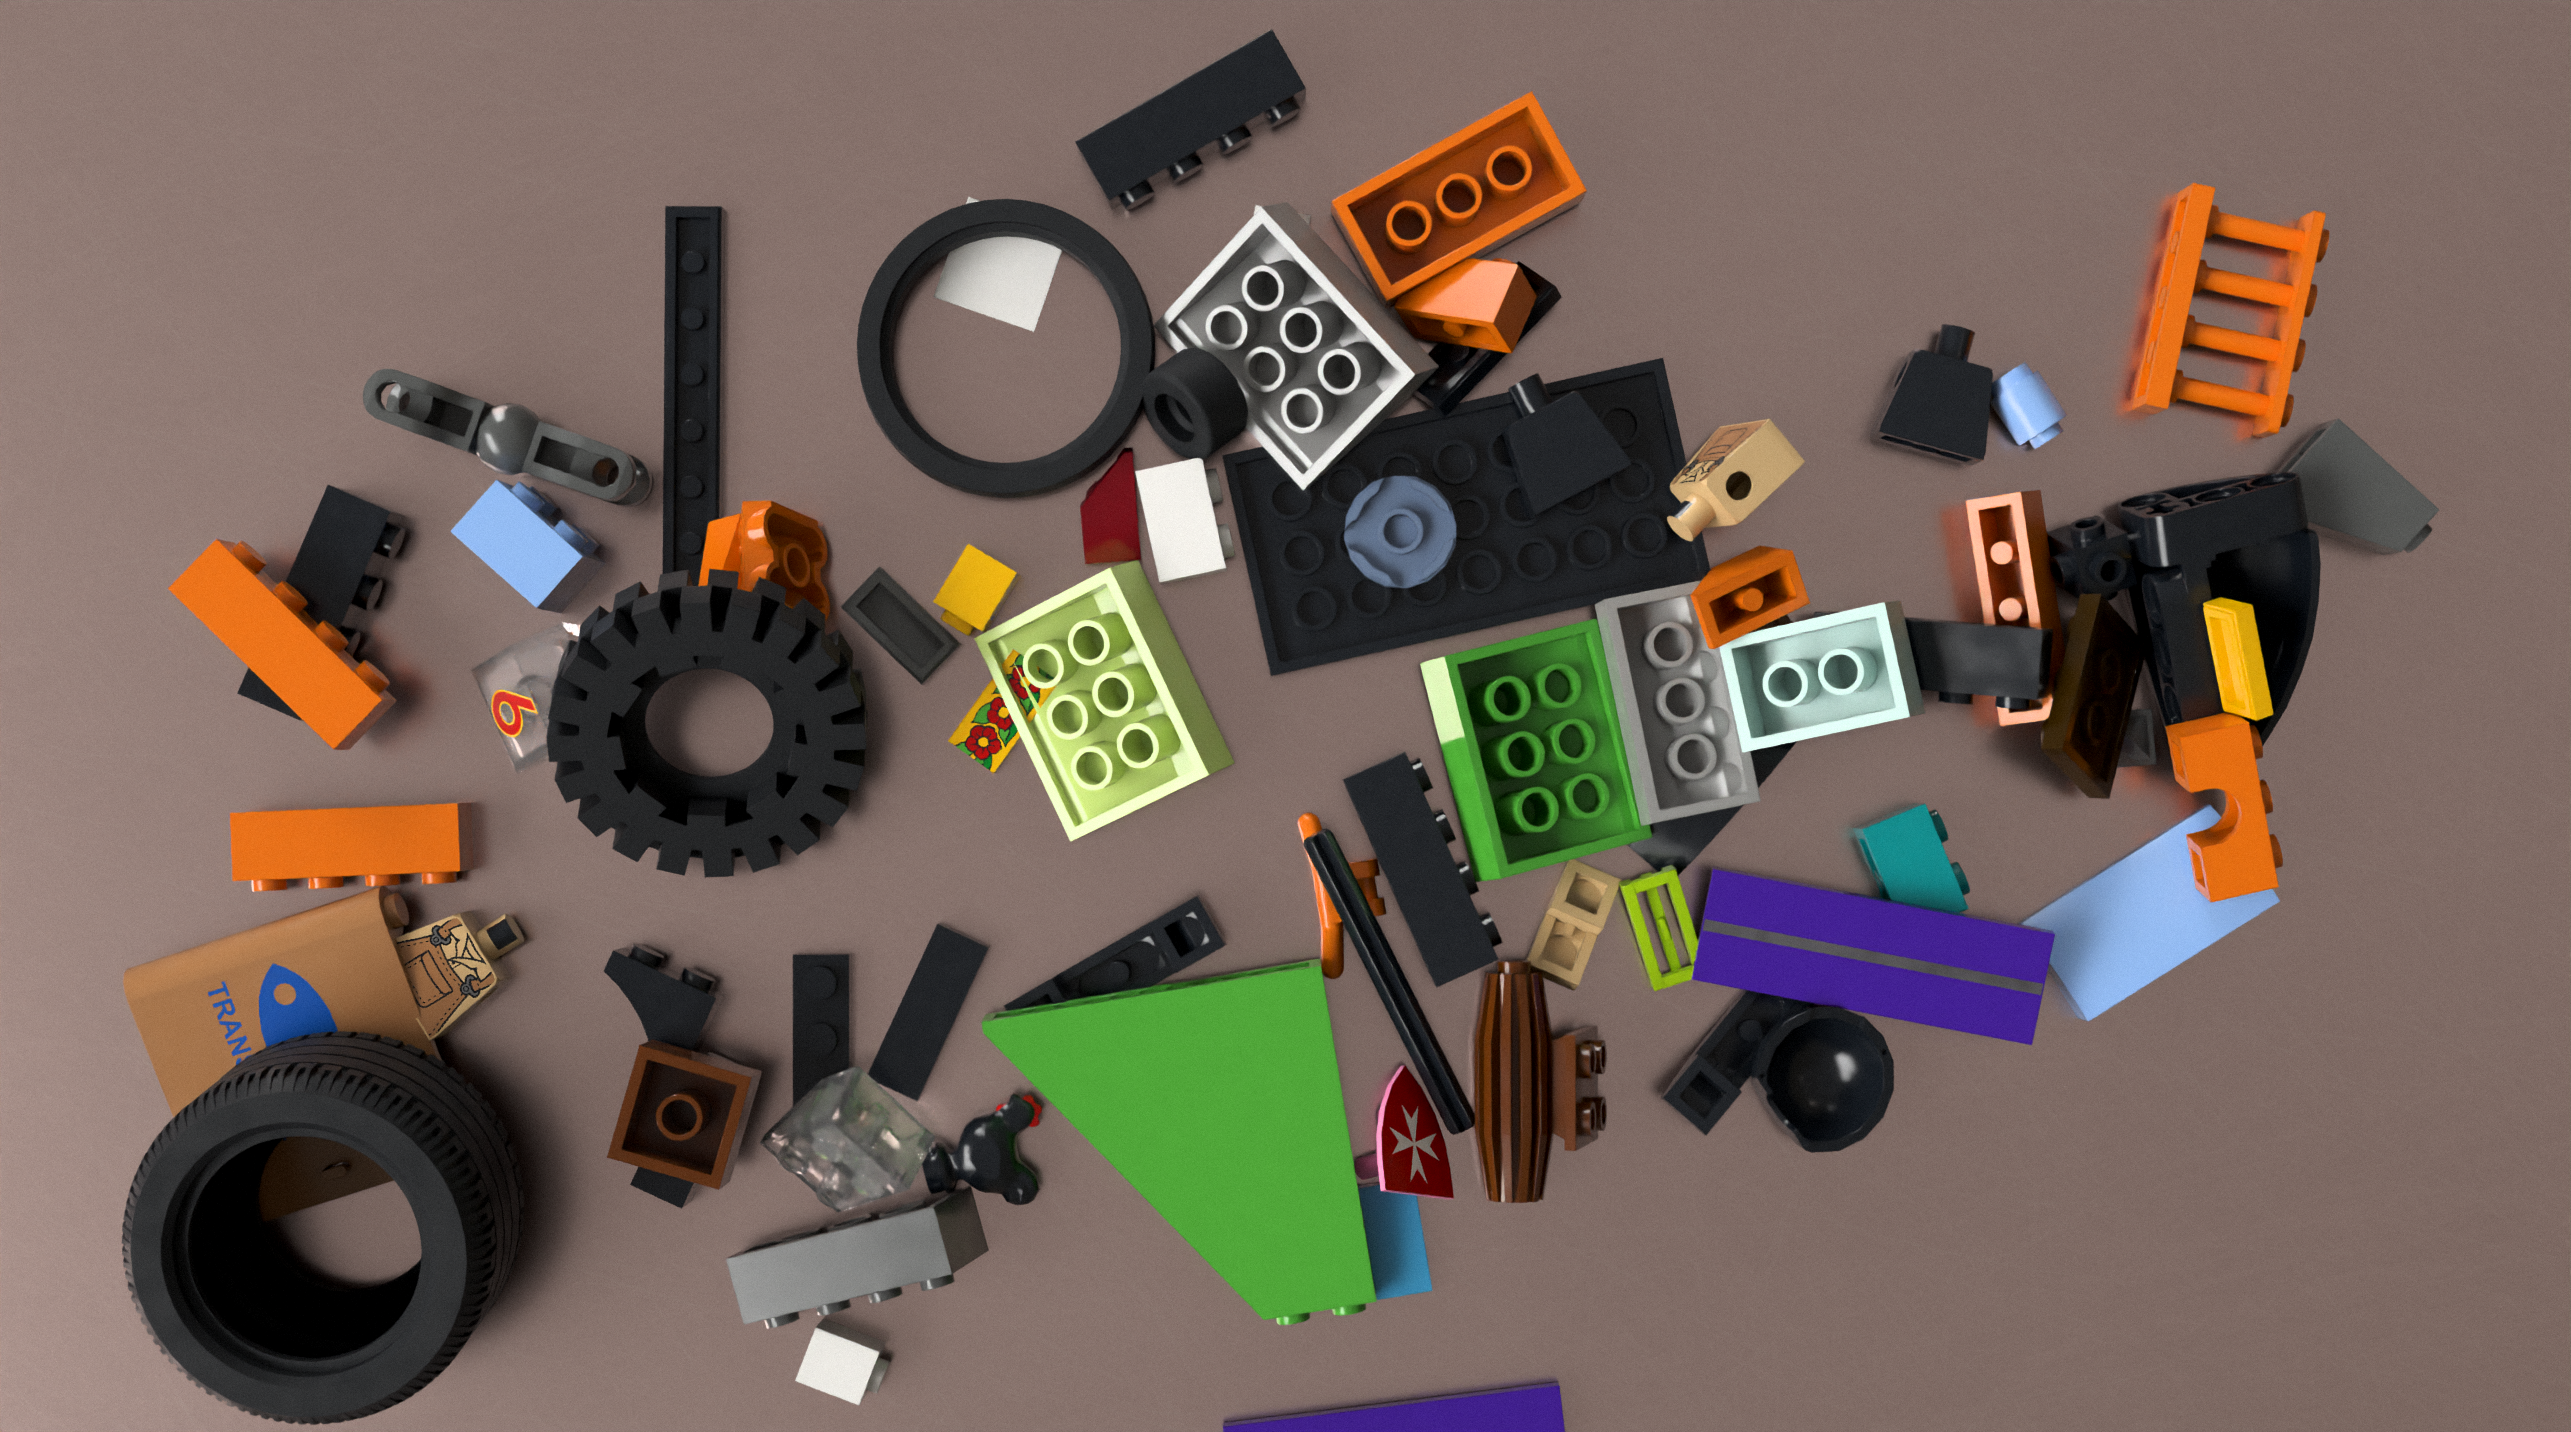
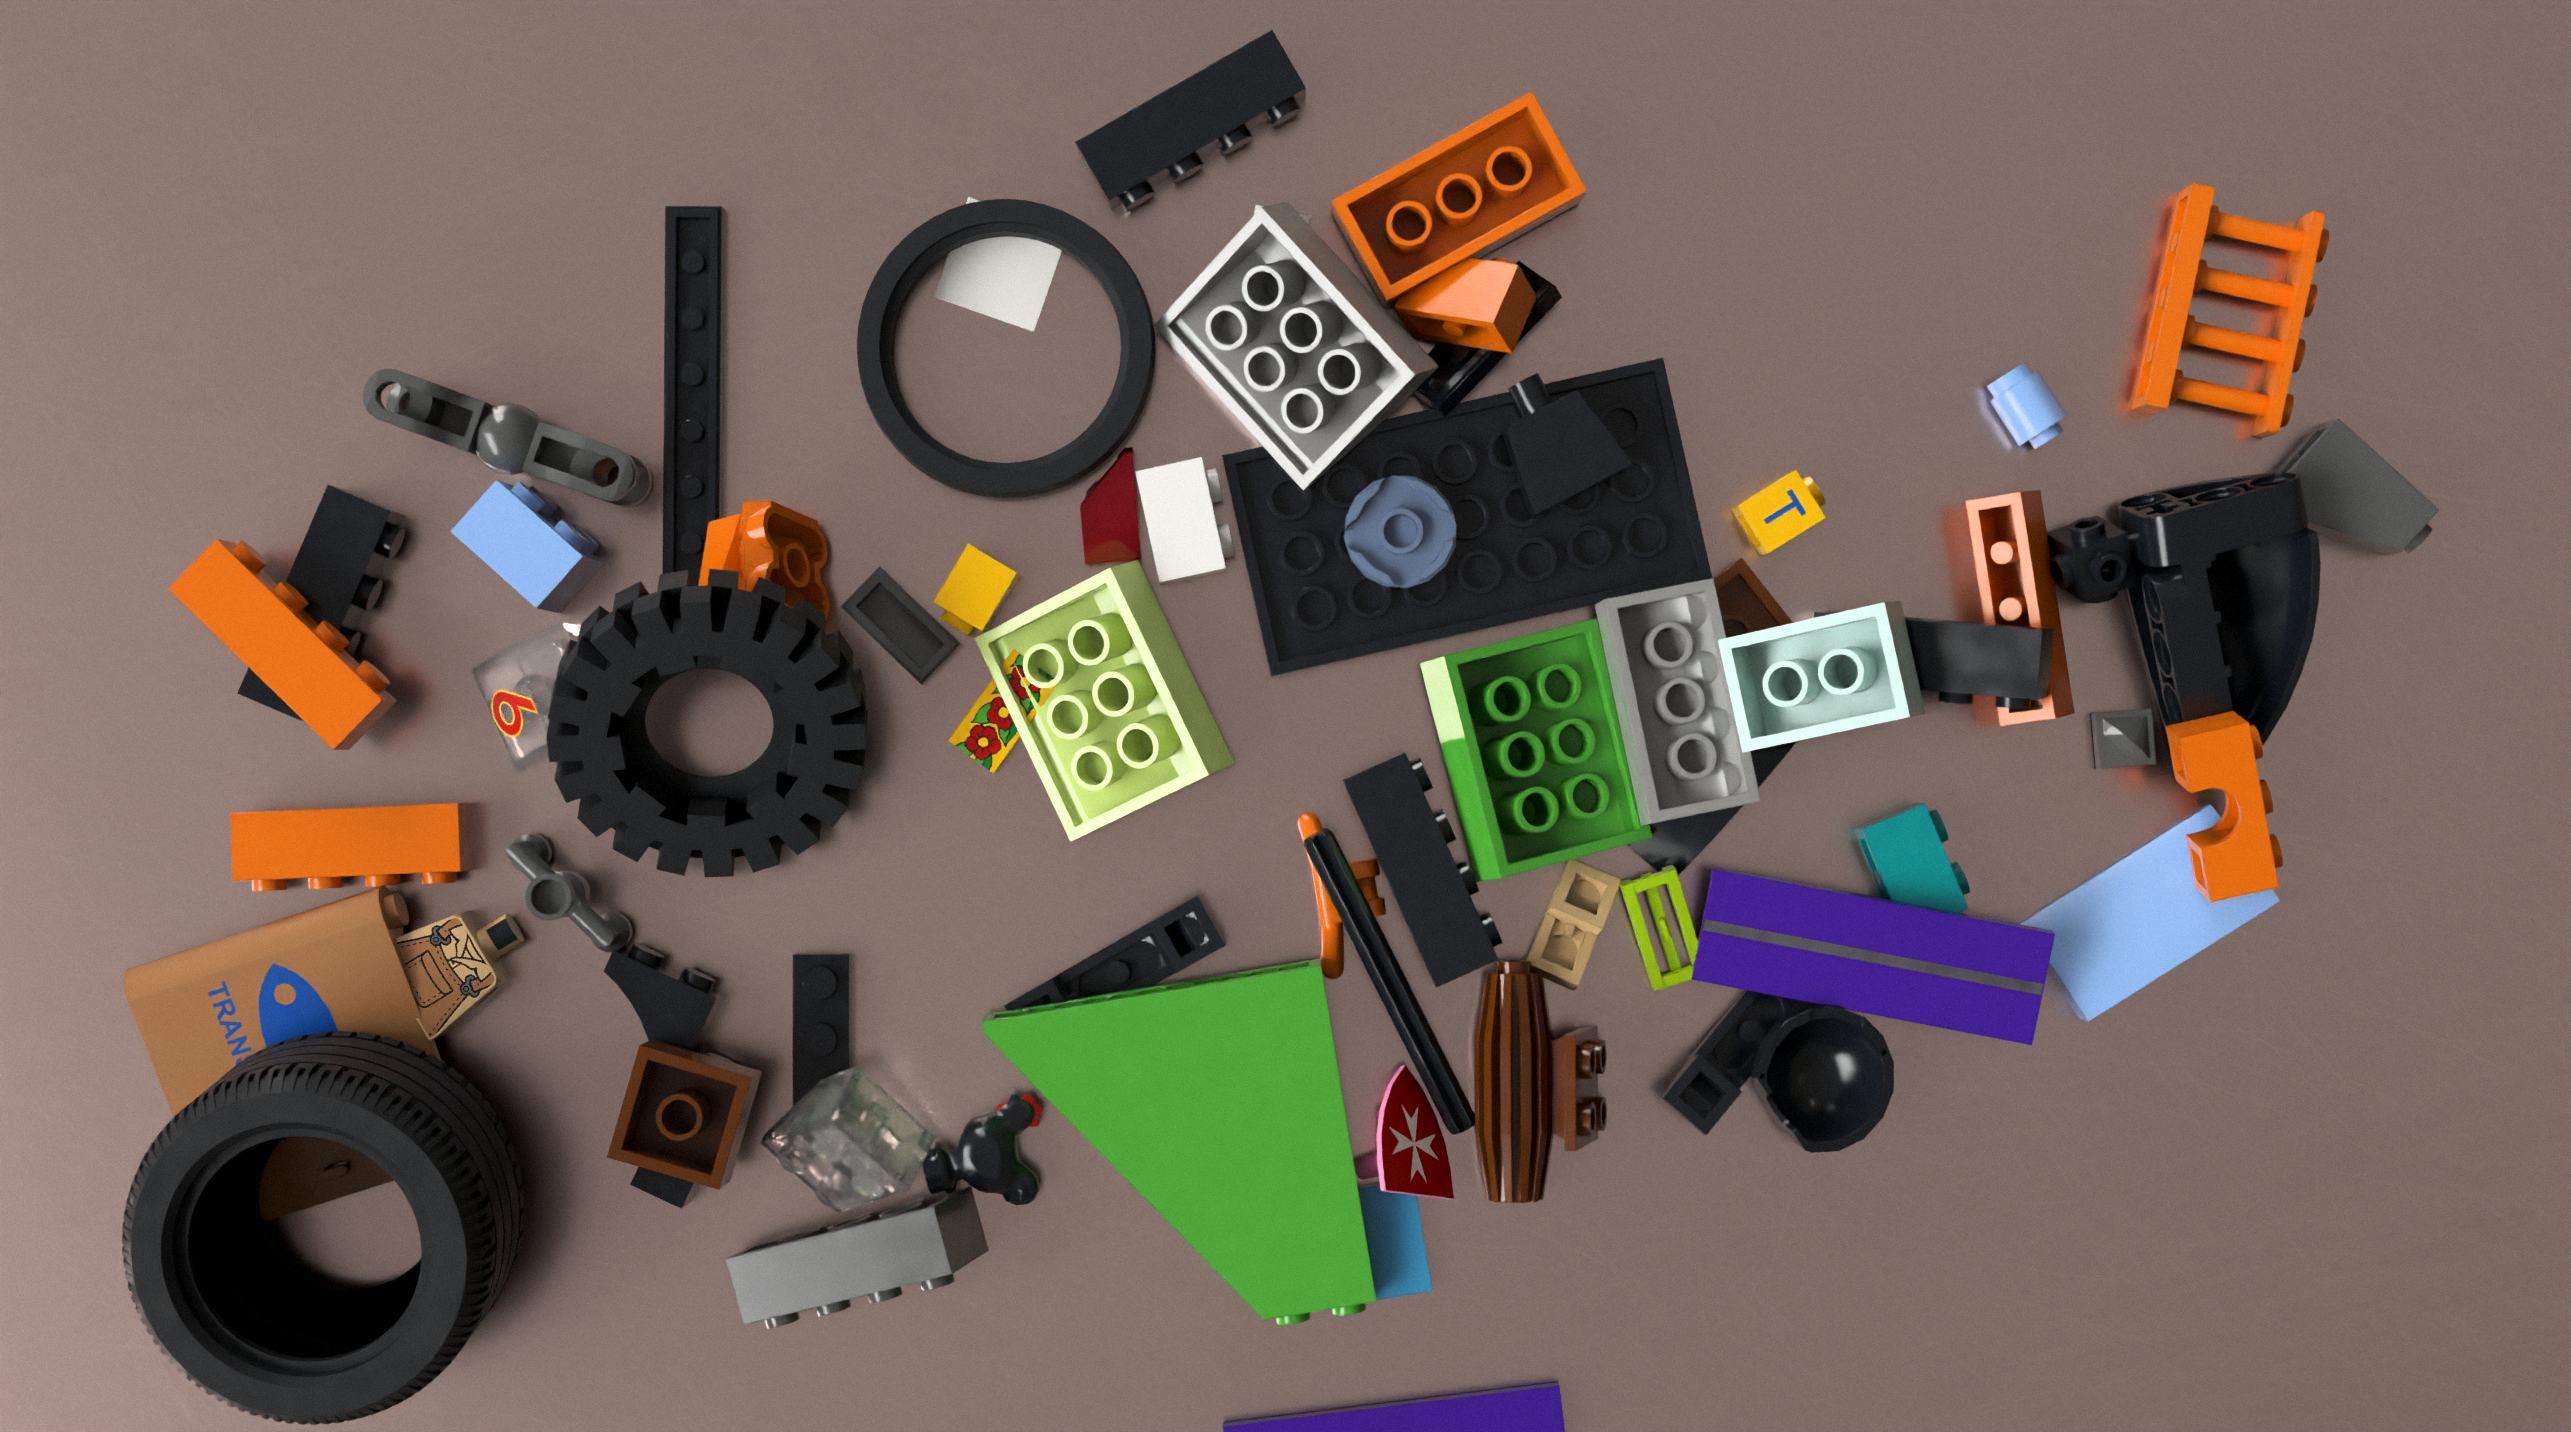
white brick [795,1318,890,1405] -> none
black tile [866,923,990,1101] -> none
black tyre [1141,347,1248,459] -> none
tan torso [1667,419,1805,541] -> none
orange slope [1690,545,1810,649] -> none
black torso [1870,324,1993,465] -> none
dark brown plate [2041,594,2147,799] -> none
yellow tile [2203,597,2274,721] -> none
none -> dark grey piece [506,834,632,952]
none -> yellow brick [1731,470,1826,557]

